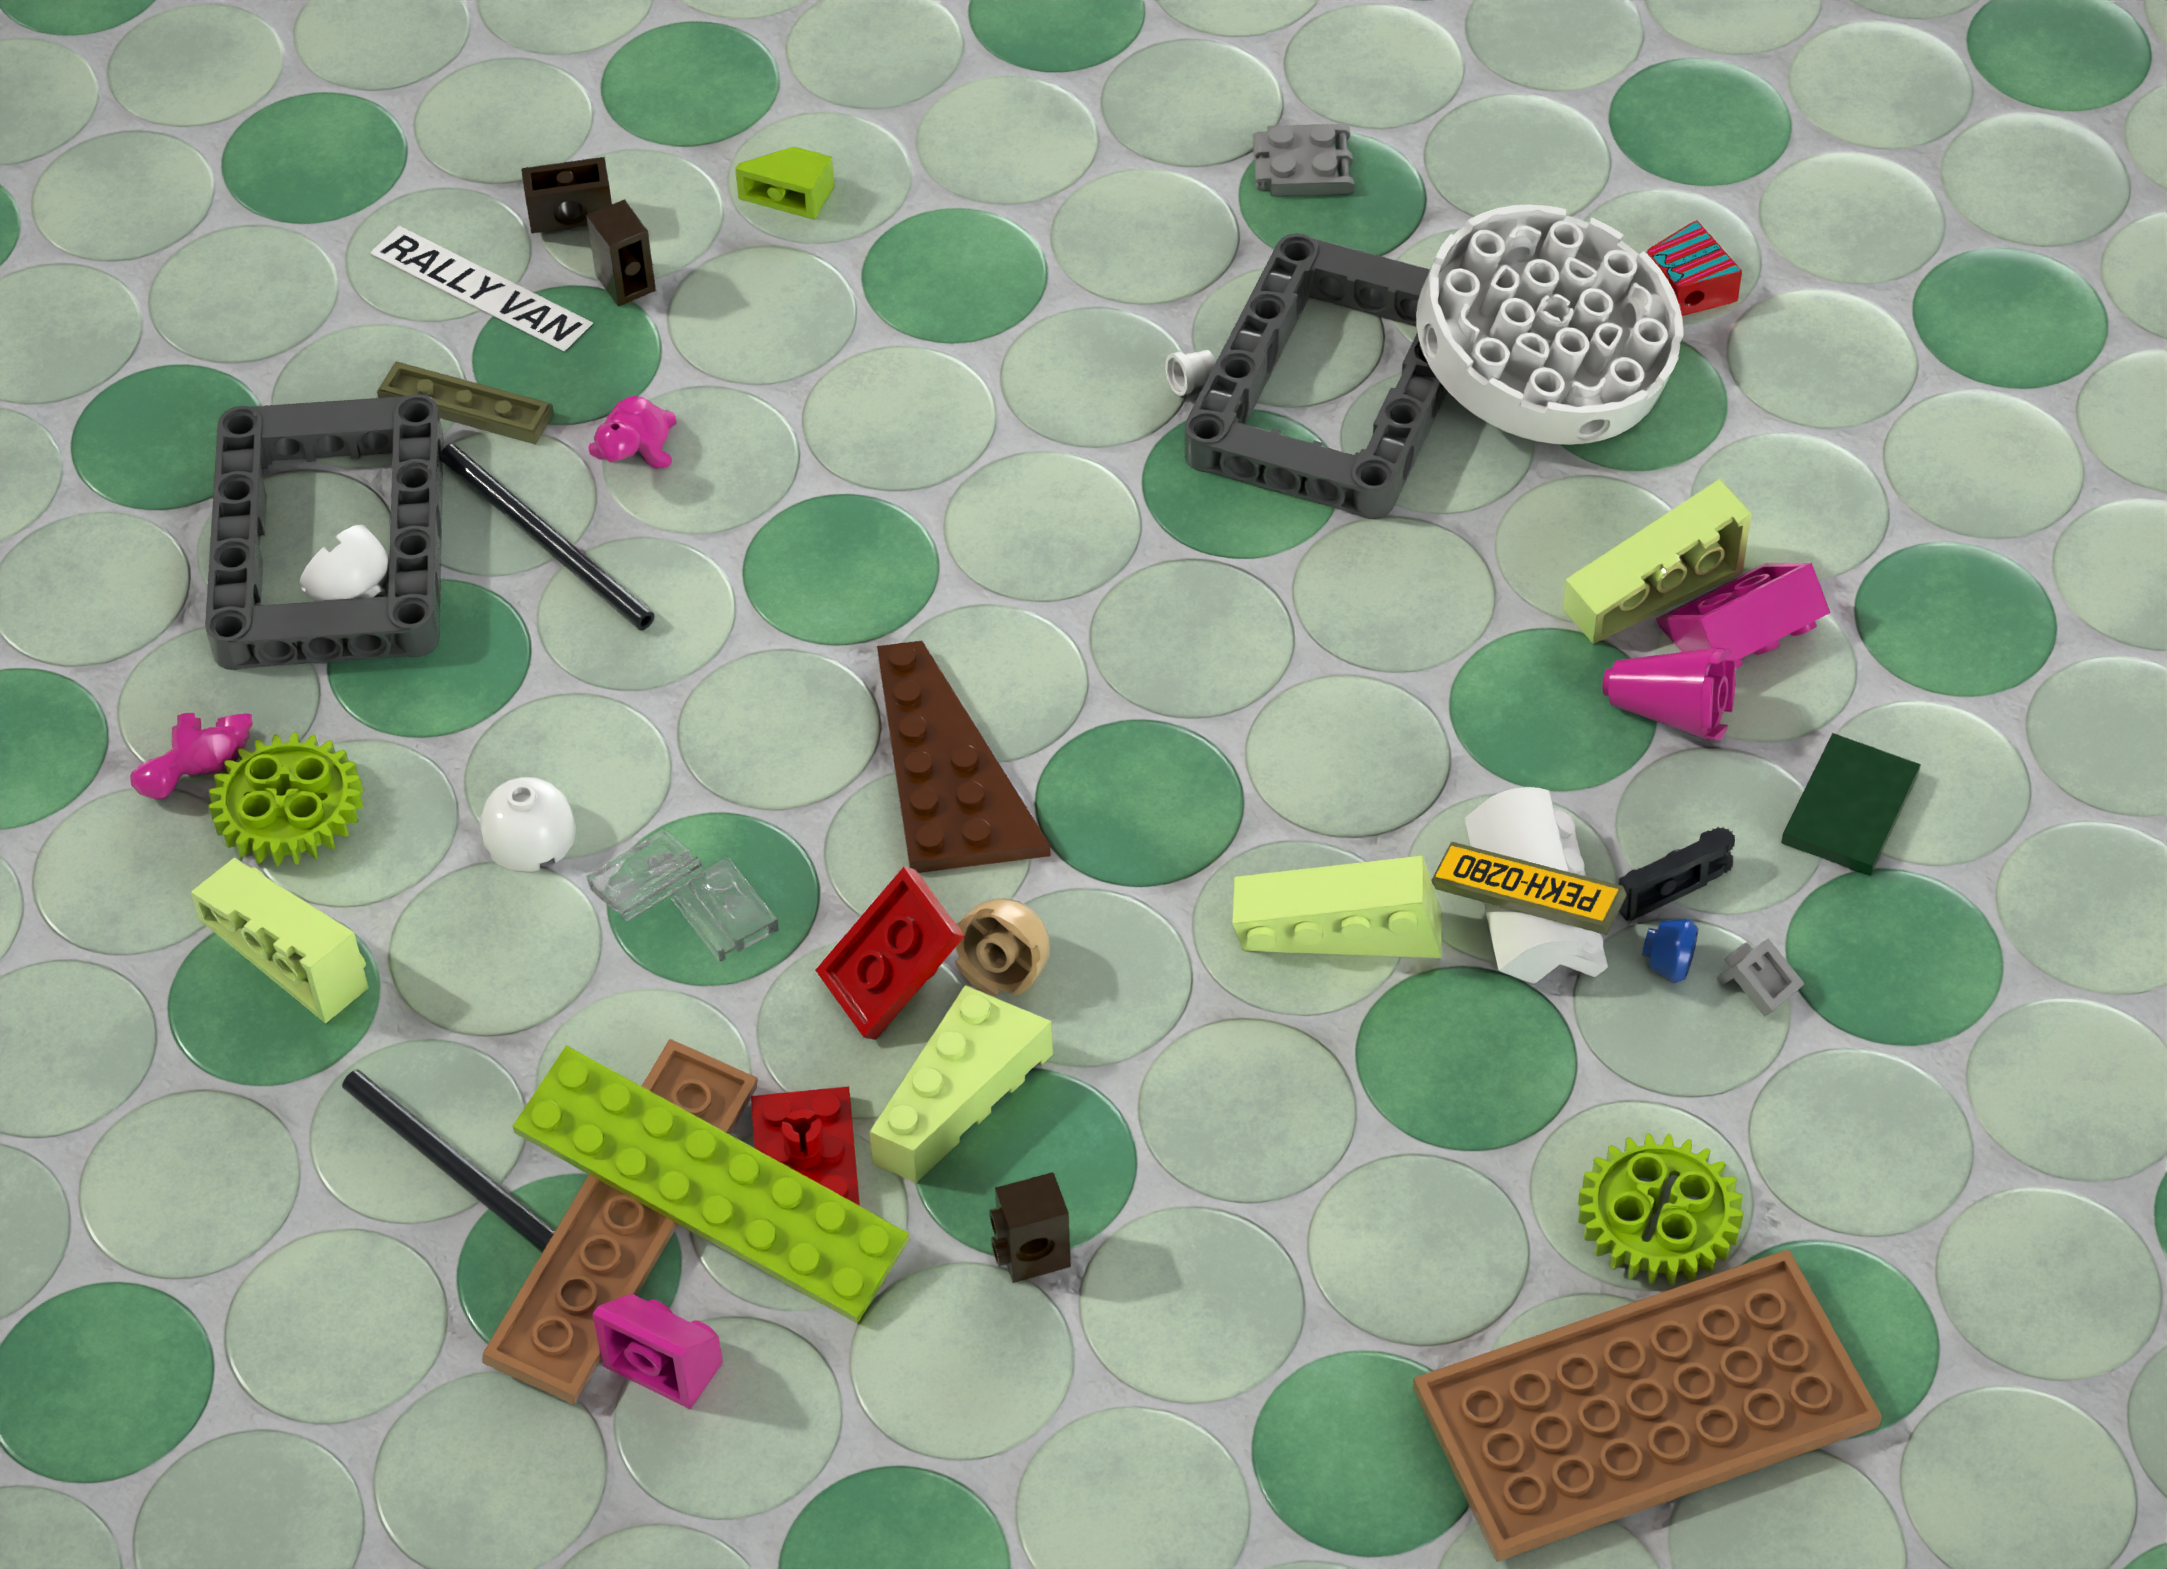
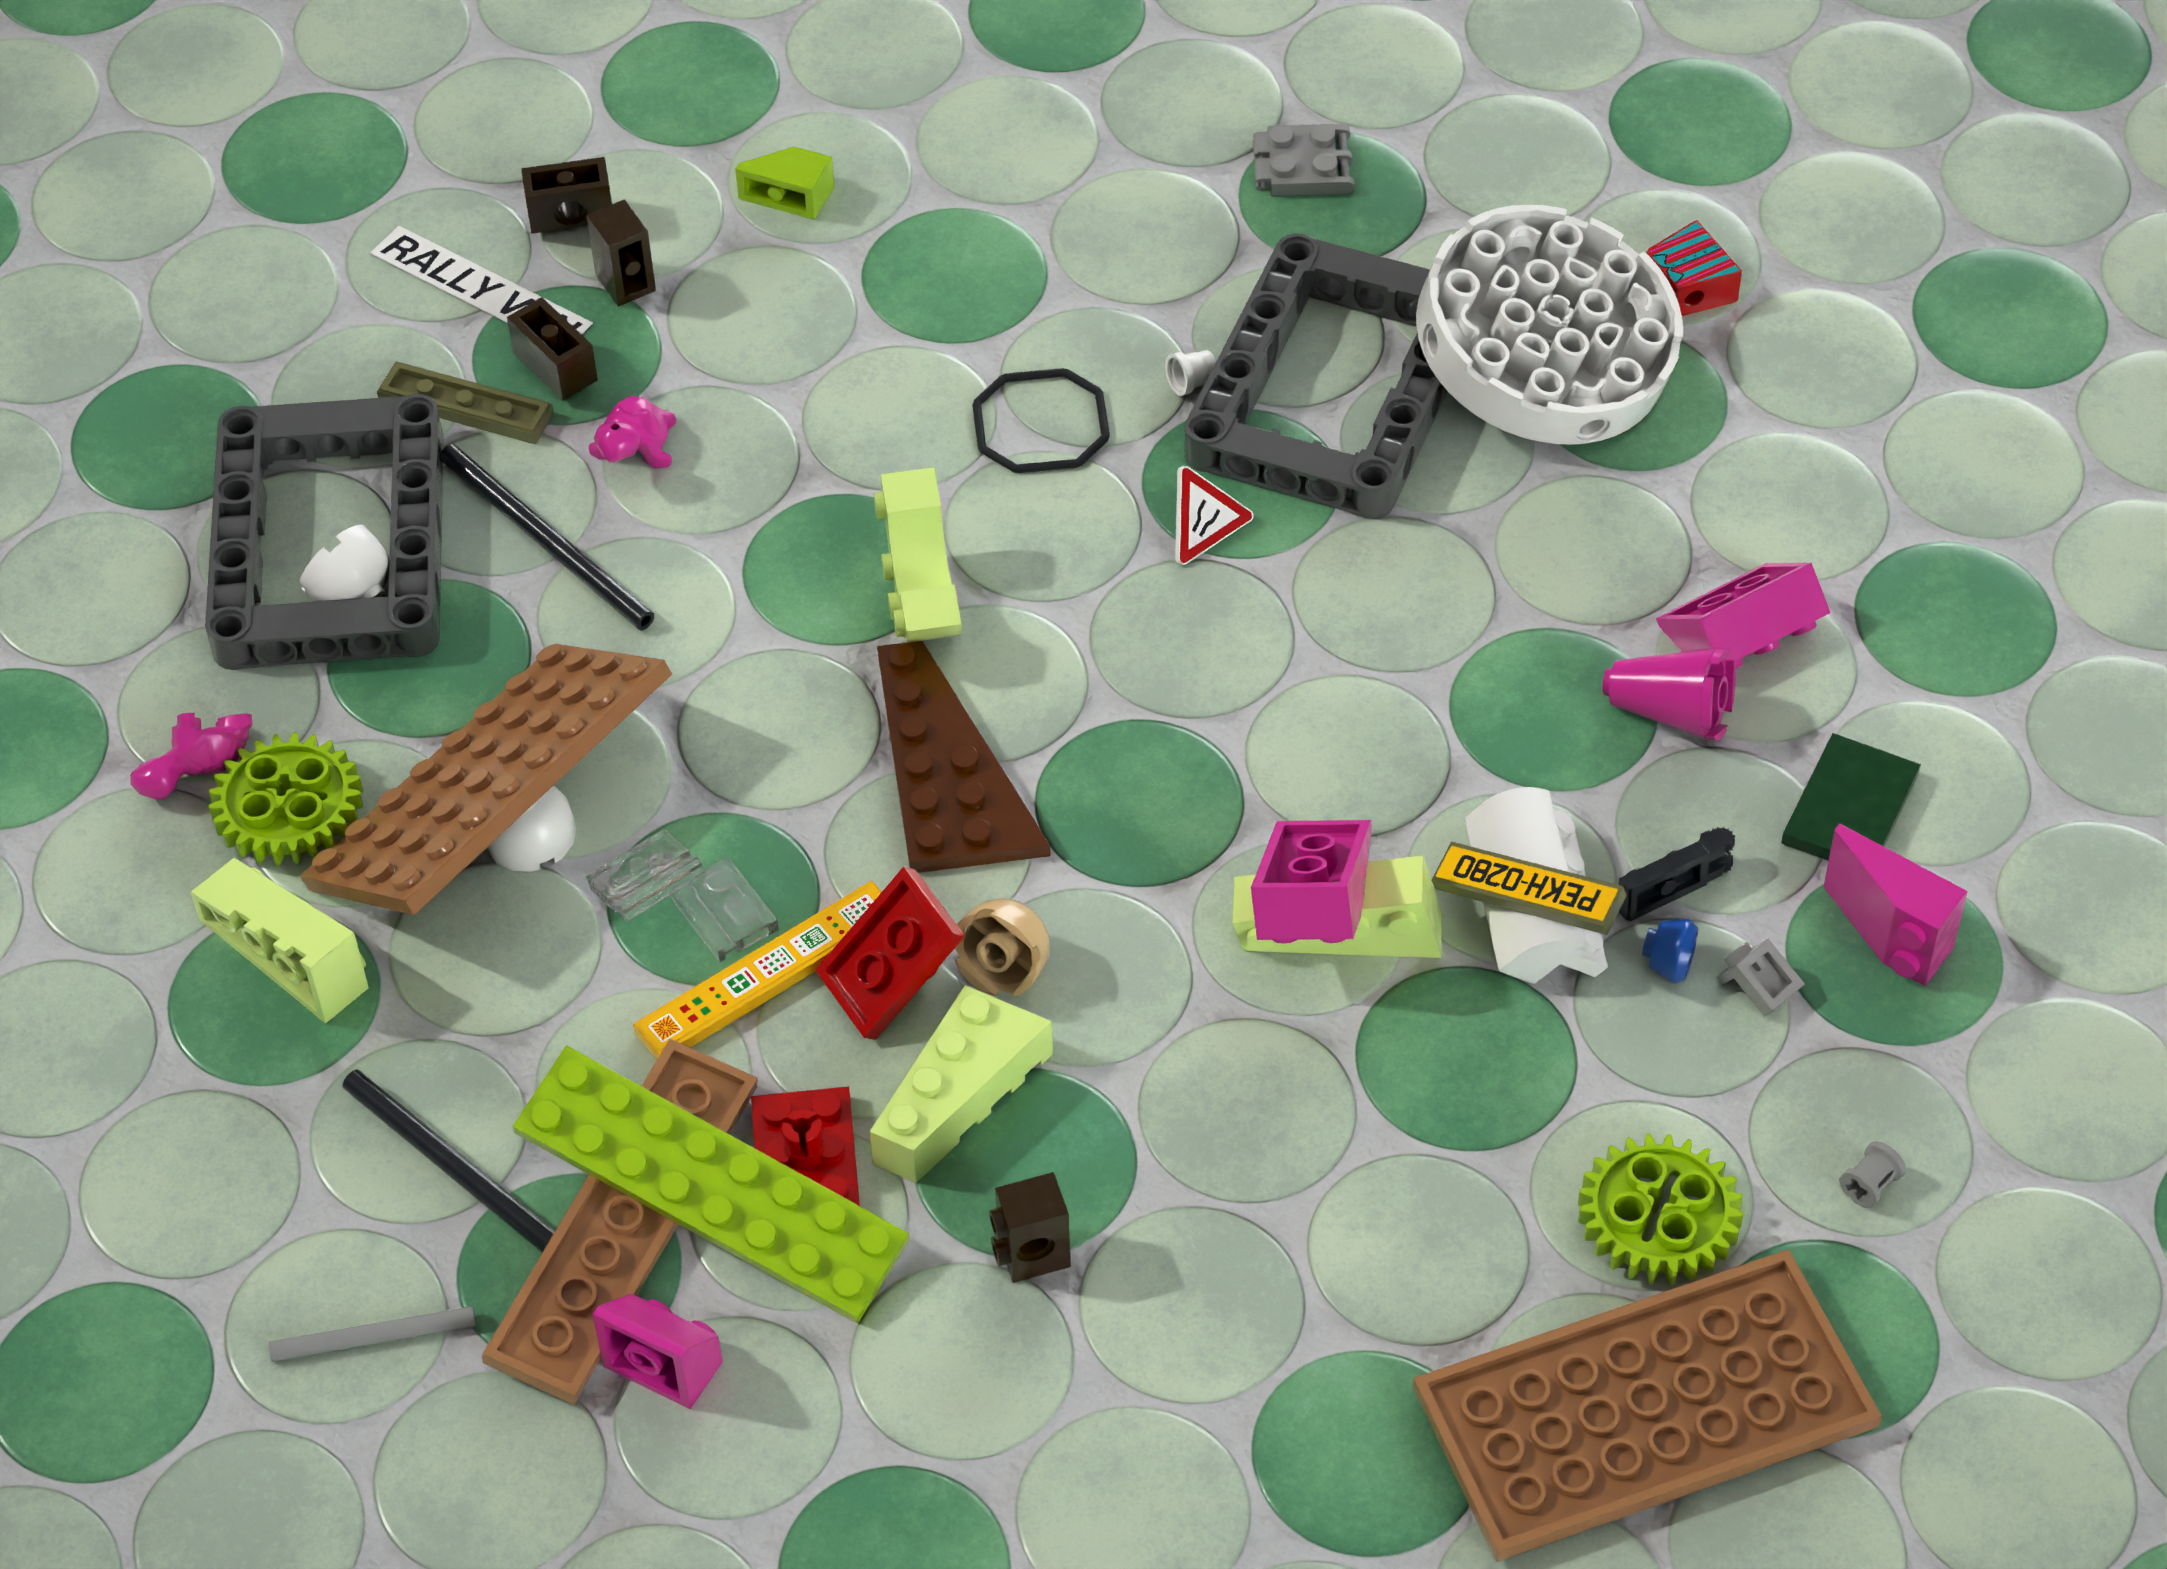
yellowish green wedge [1563,479,1752,644] -> none
none -> light grey bar [269,1306,476,1362]
none -> medium nougat plate [300,644,672,915]
none -> dark brown brick [507,297,598,401]
none -> yellow tile [633,880,882,1060]
none -> yellowish green brick [873,467,962,643]
none -> black piece [972,368,1110,473]
none -> piece [1175,466,1254,565]
none -> dark pink slope [1251,820,1372,944]
none -> dark pink slope [1823,823,1967,986]
none -> light grey bush [1839,1141,1906,1208]

